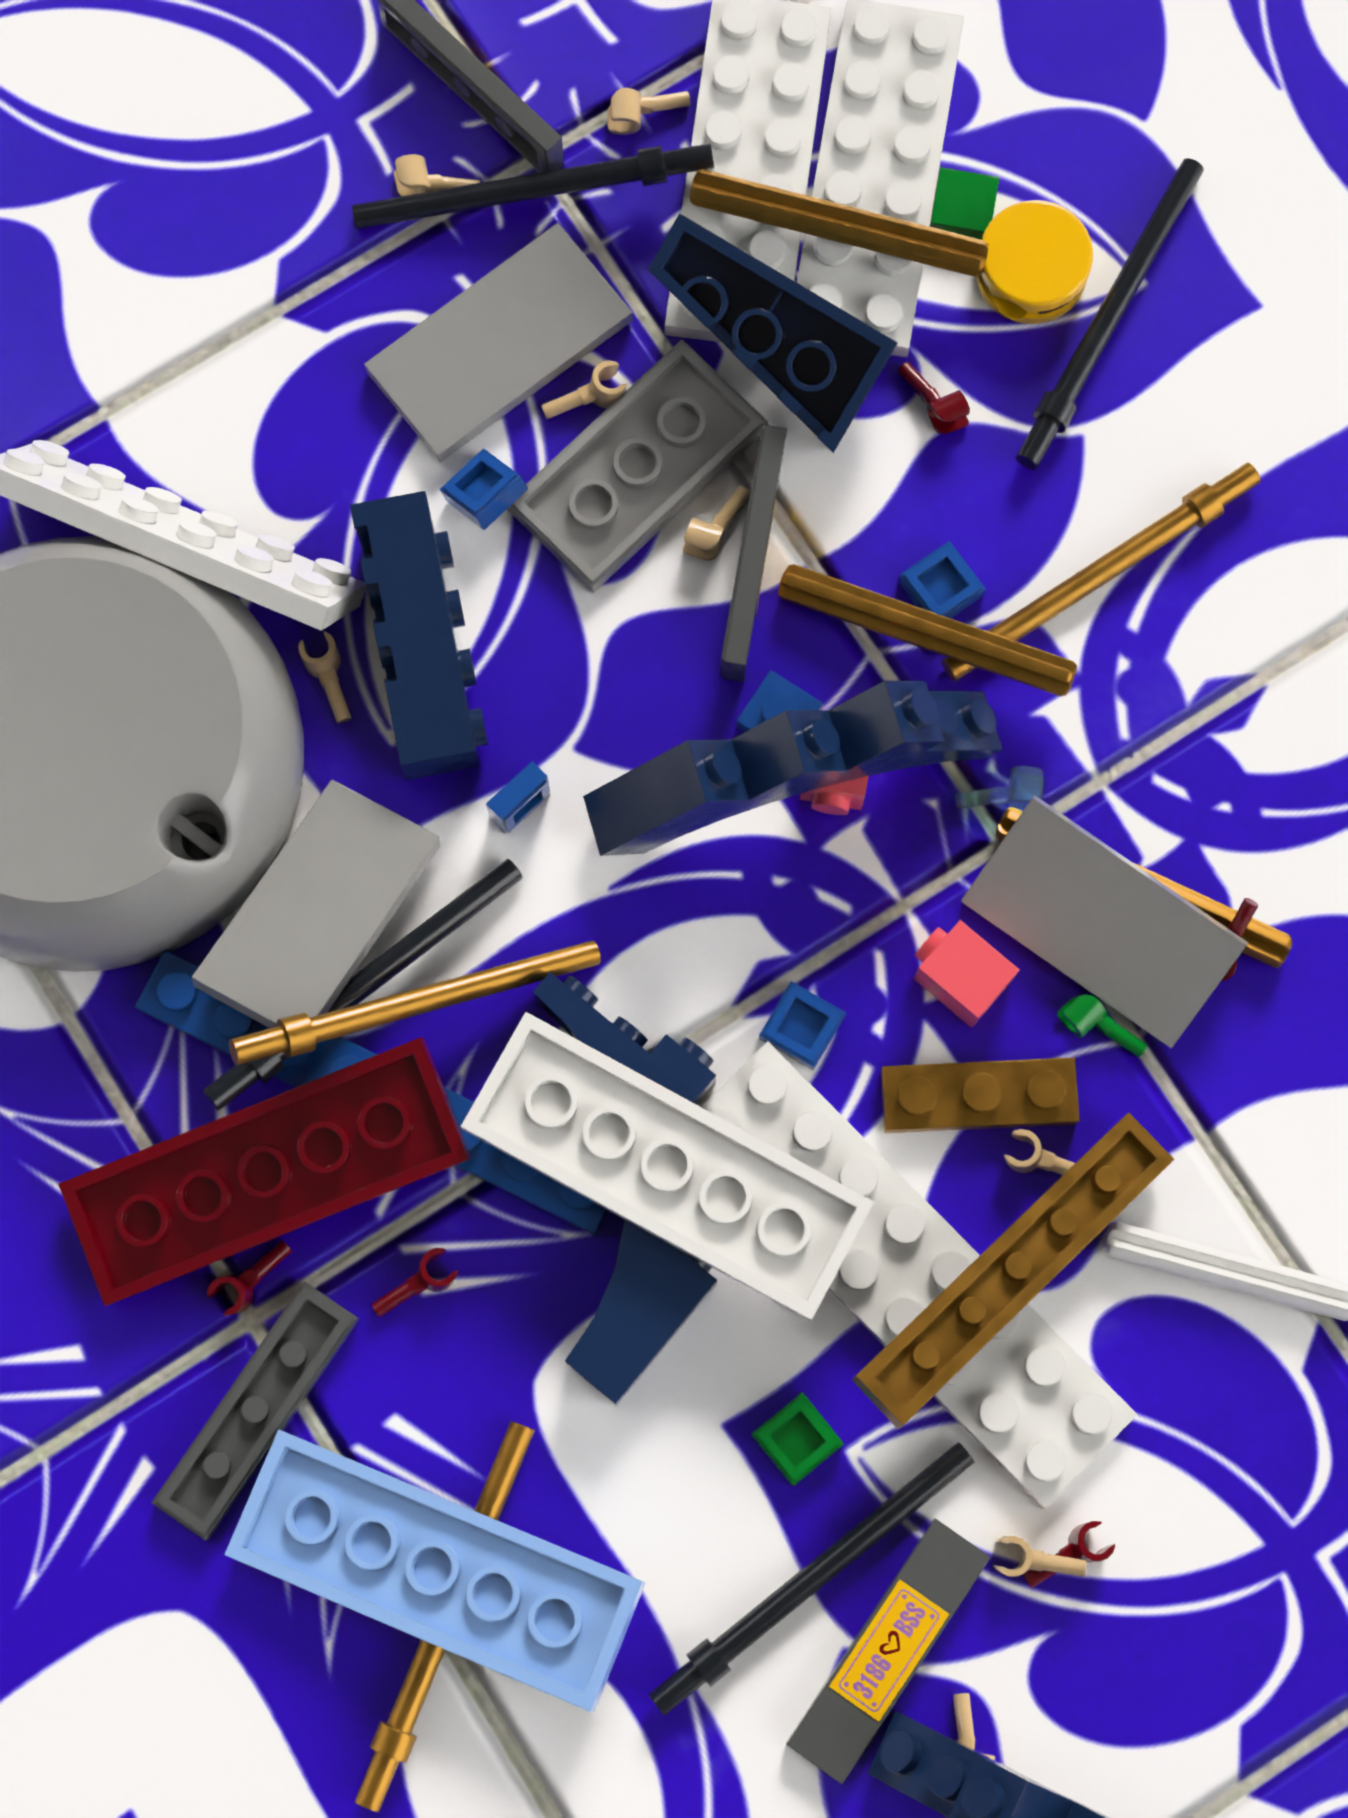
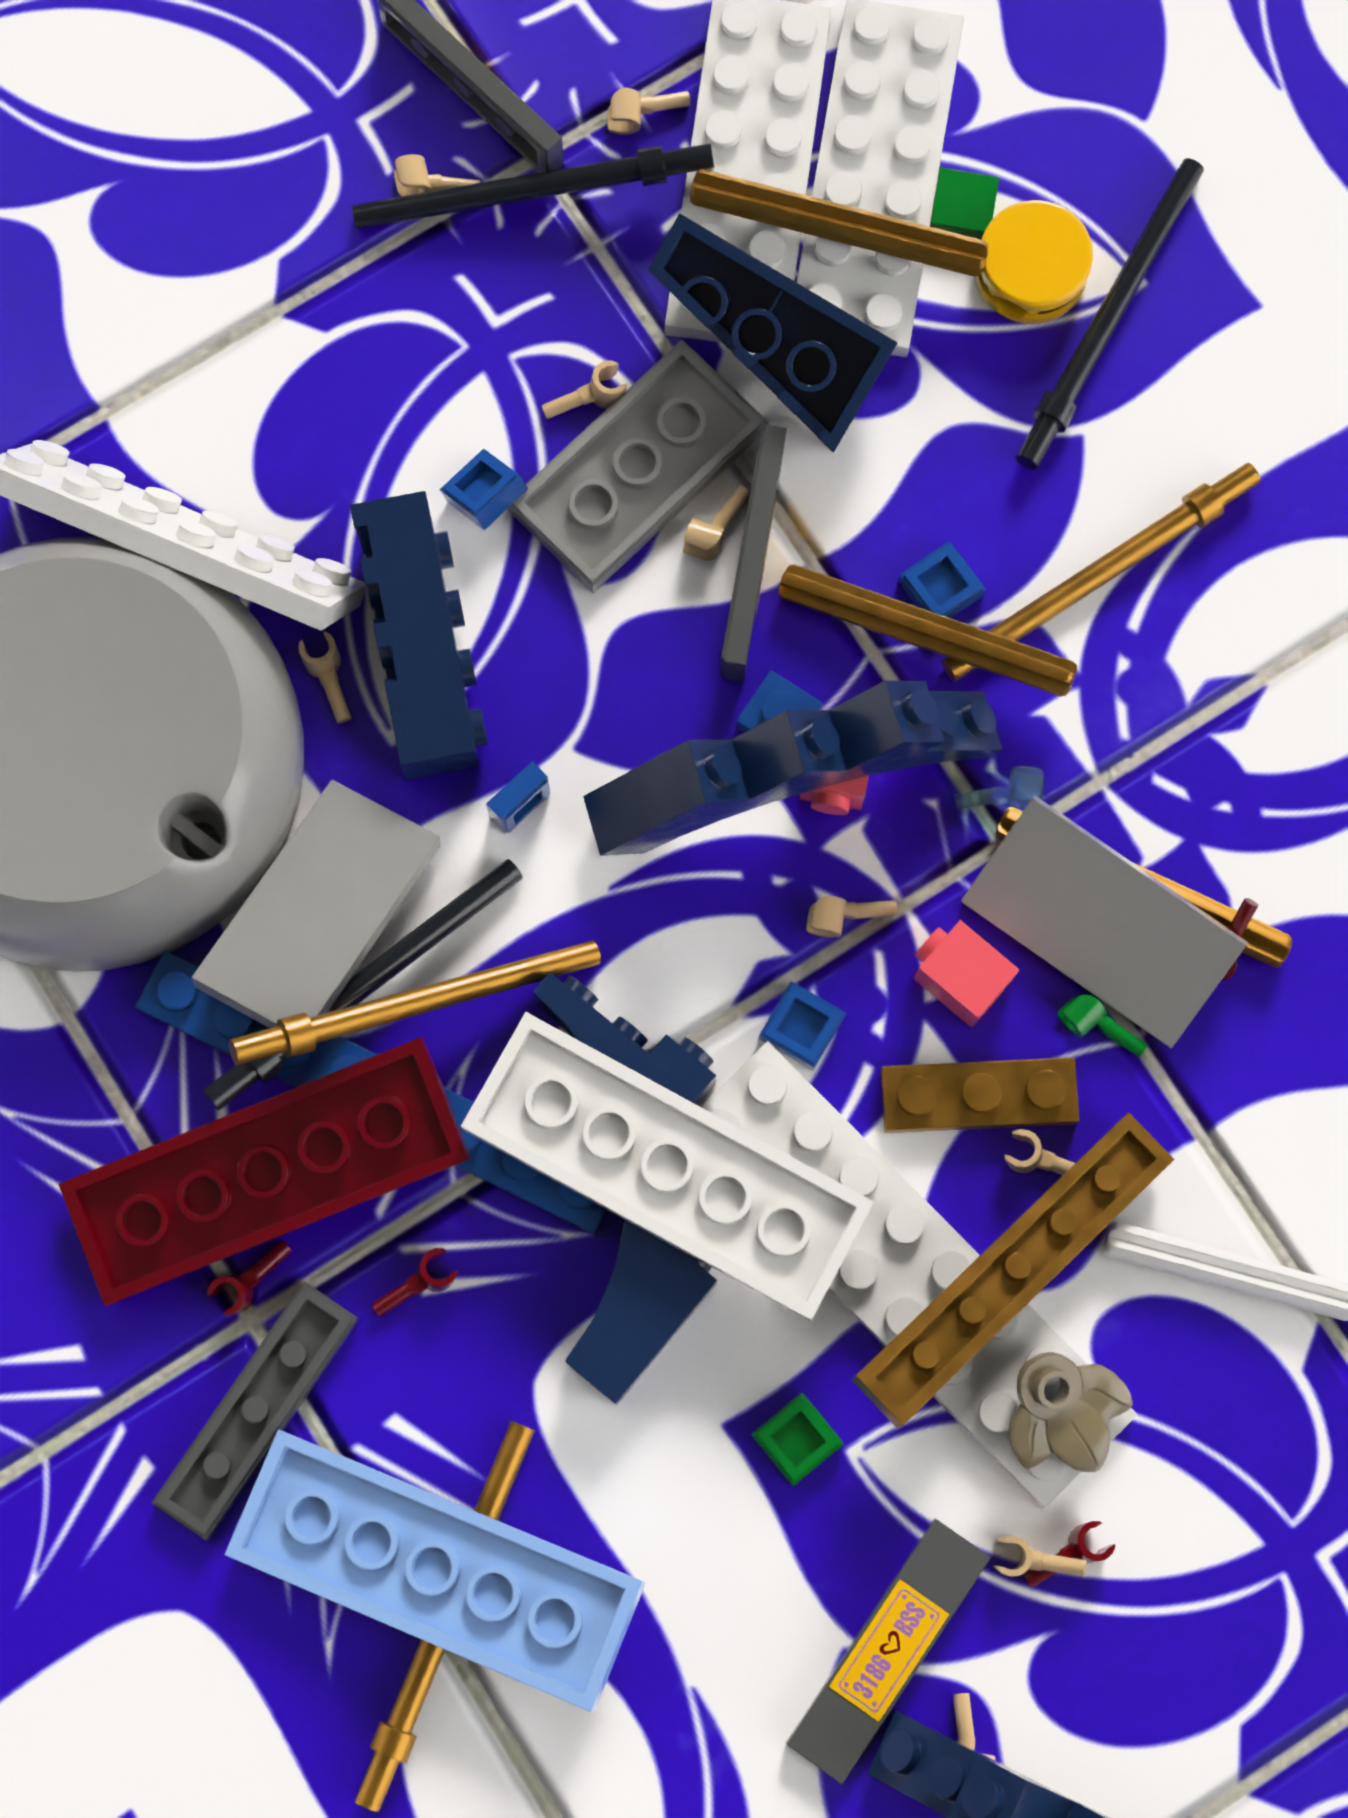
light grey tile [364,223,633,463] -> none
black bar [648,1442,975,1716] -> none
dark red hand [898,362,970,434] -> none
none -> tan hand [806,896,897,937]
none -> dark tan plate [1008,1352,1133,1472]

